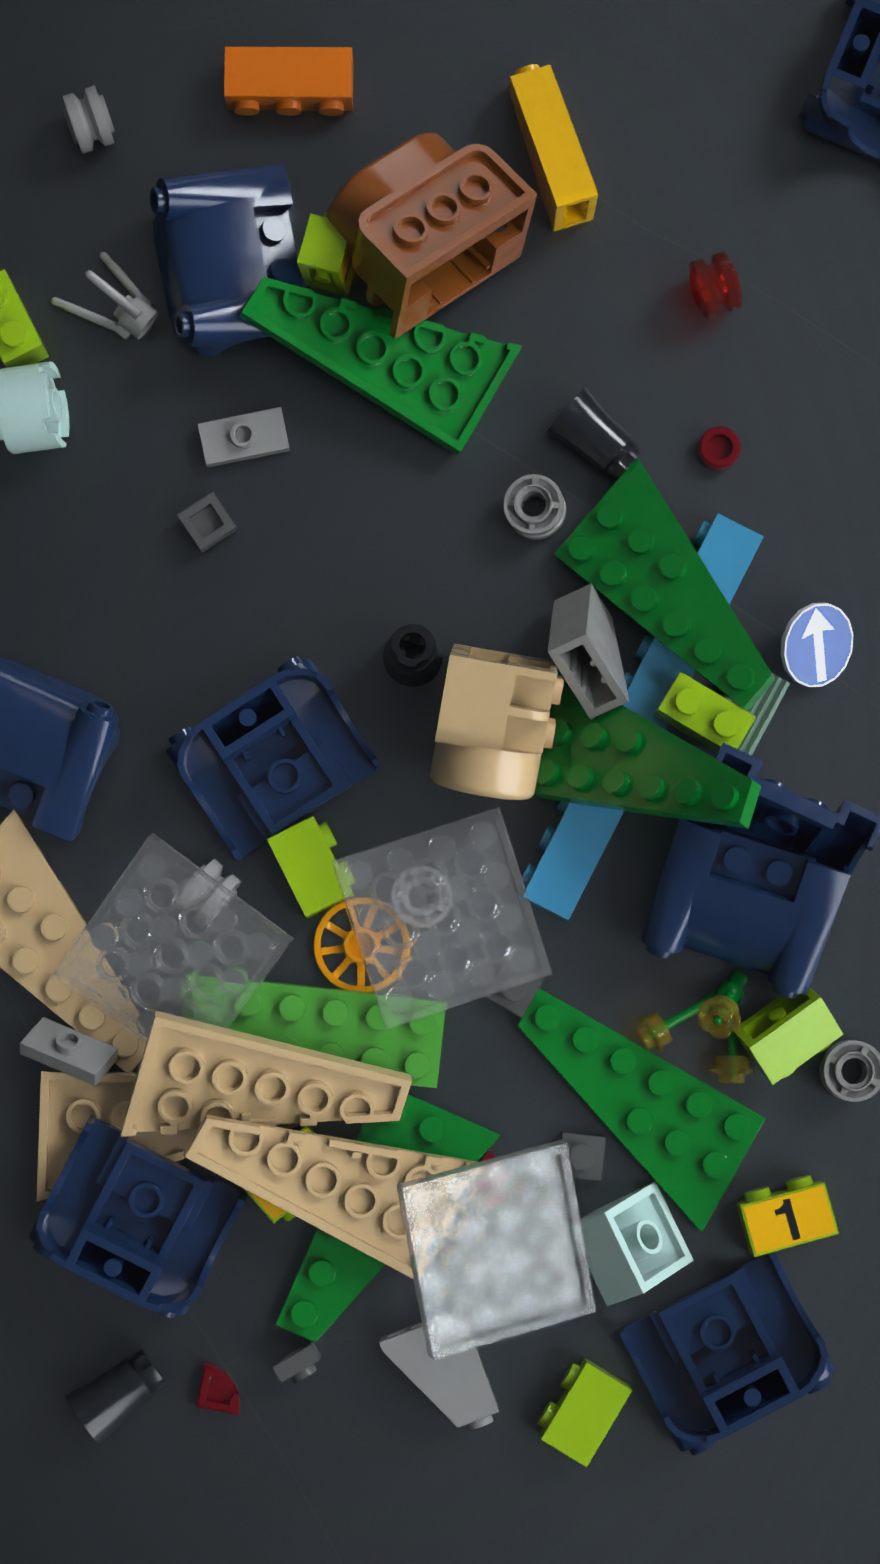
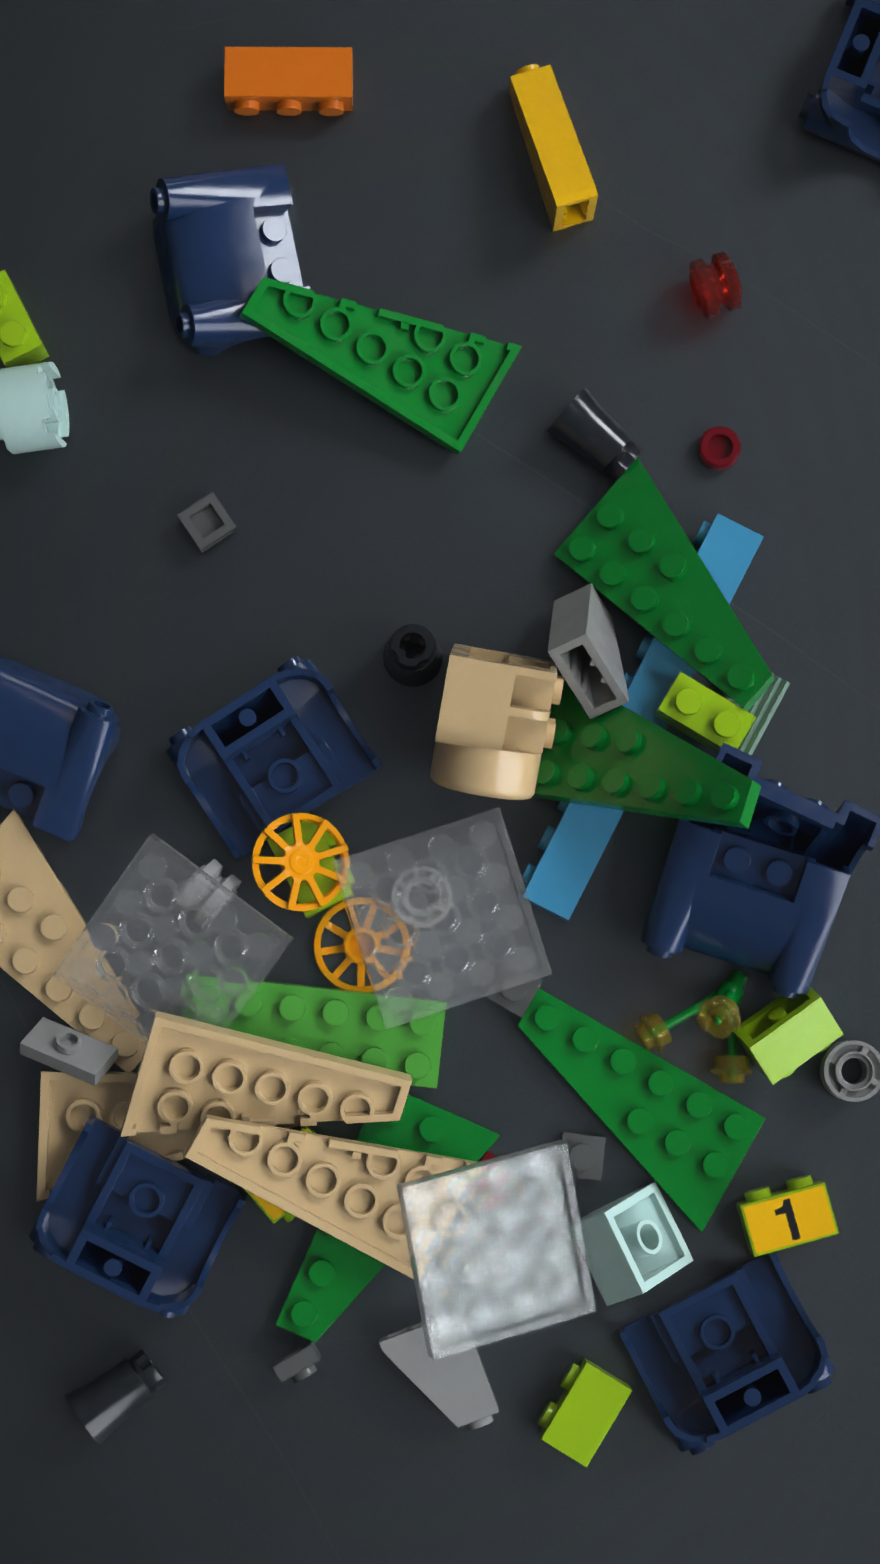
light grey plant [51,252,158,340] -> none
light grey wheel [62,85,115,154] -> none
dark red tile [196,1362,240,1415] -> none
light grey plate [198,407,290,468] -> none
lime brick [297,212,355,297] -> none
dark orange brick [326,132,537,340] -> none
light grey wheel [504,474,566,540] -> none
piece [780,602,854,687] -> none
none -> light orange wheel [251,813,349,911]

